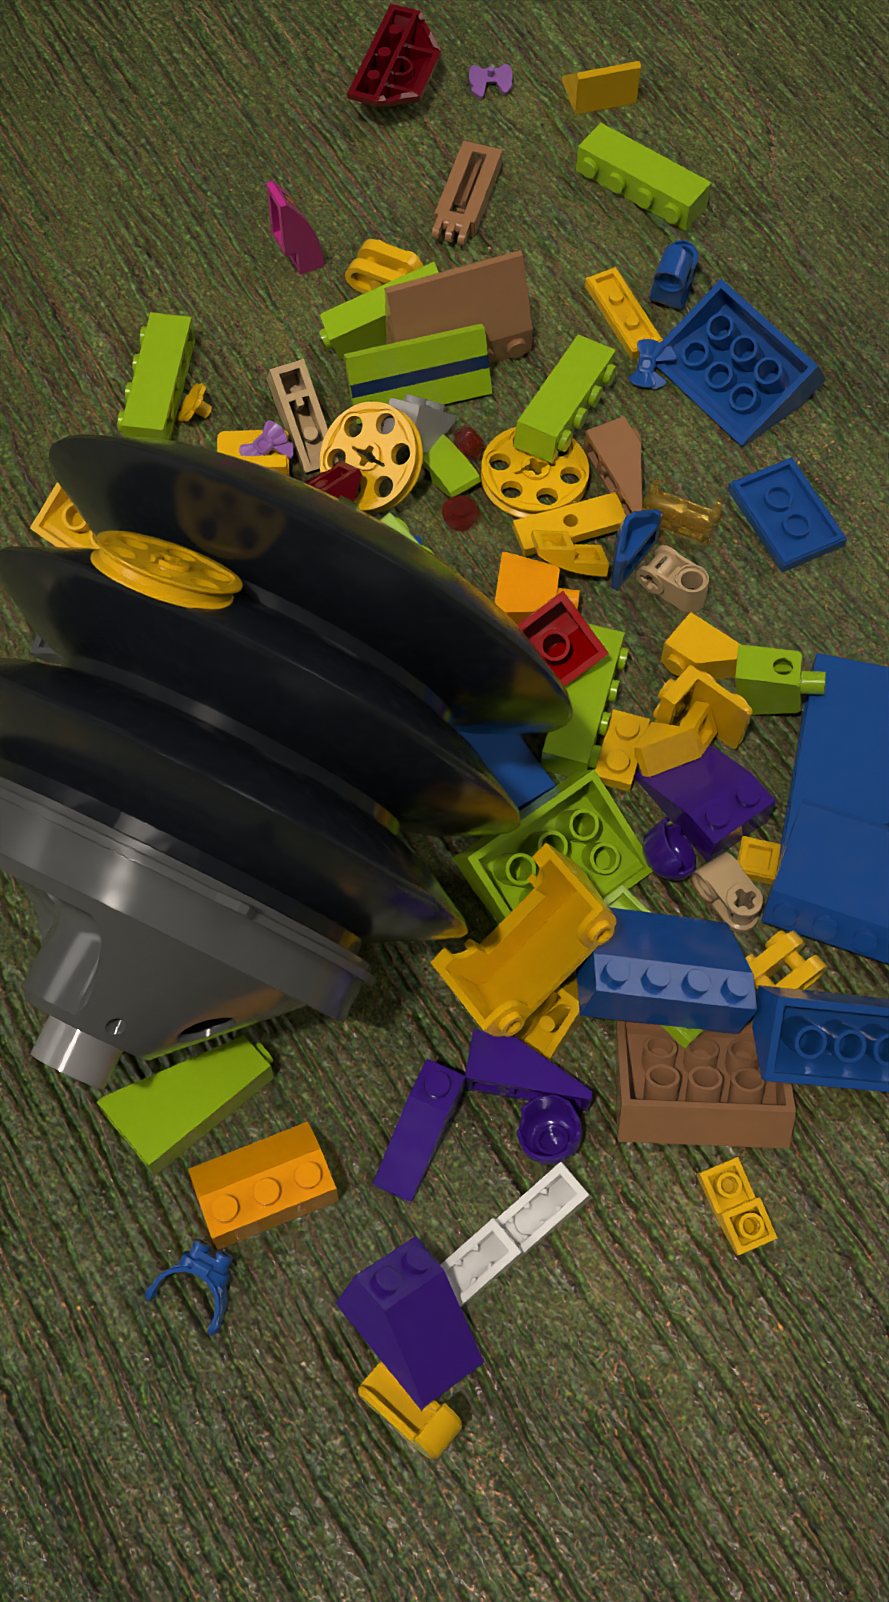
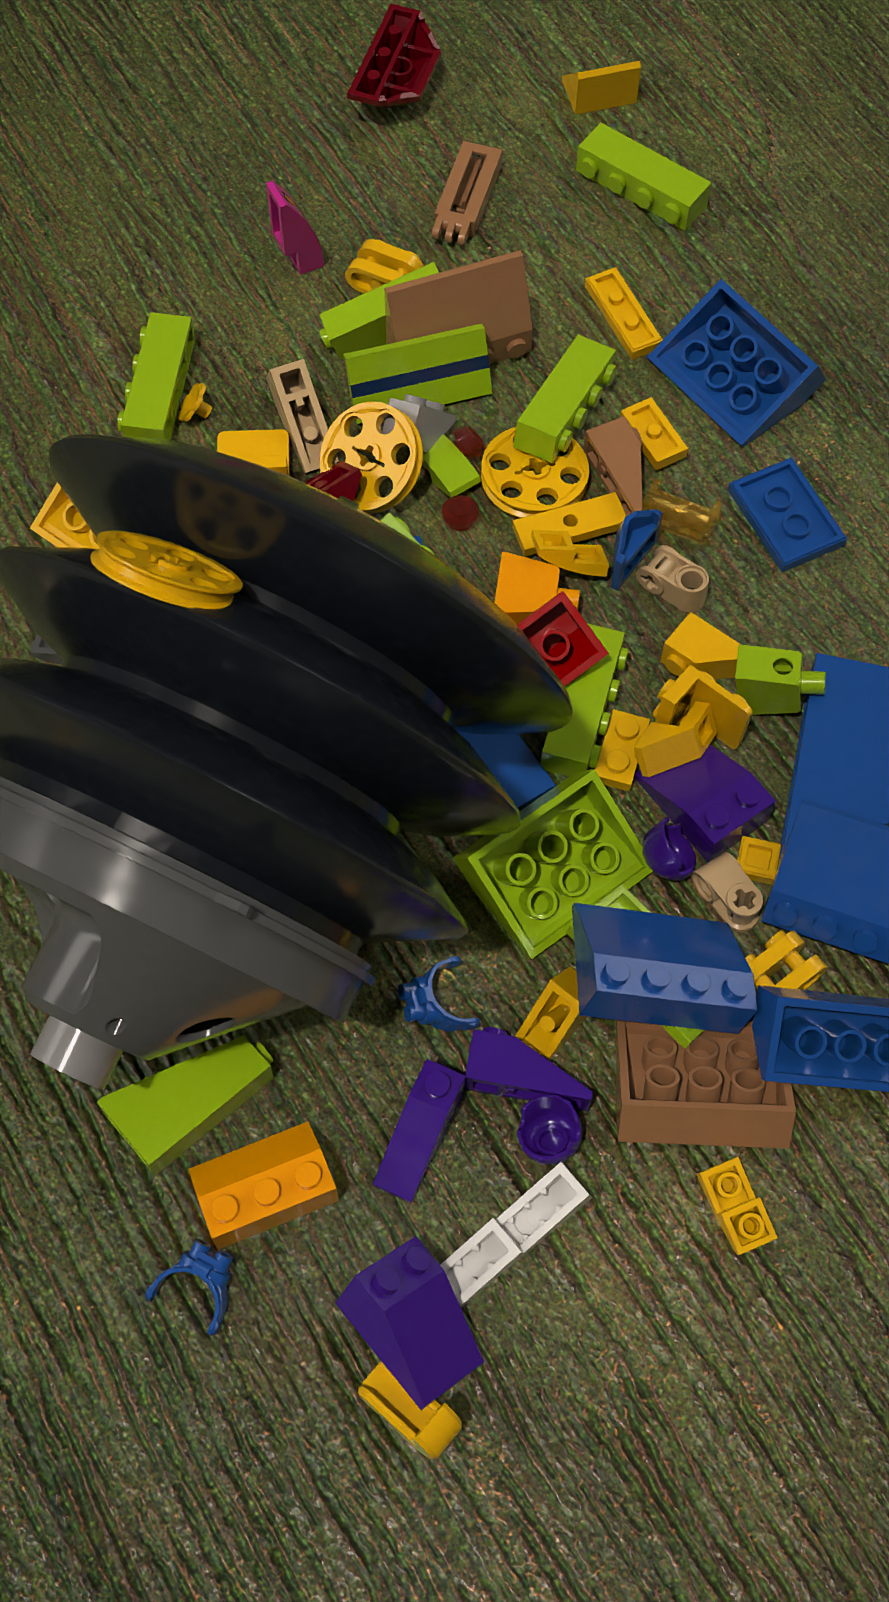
medium lavender piece [239,420,293,459] -> none
yellow windscreen [430,843,616,1037] -> none
medium lavender piece [469,64,513,100] -> none
blue piece [629,339,676,390] -> none
blue piece [649,240,698,310] -> none
none -> blue helmet [398,956,480,1031]
none -> yellow plate [620,397,688,470]

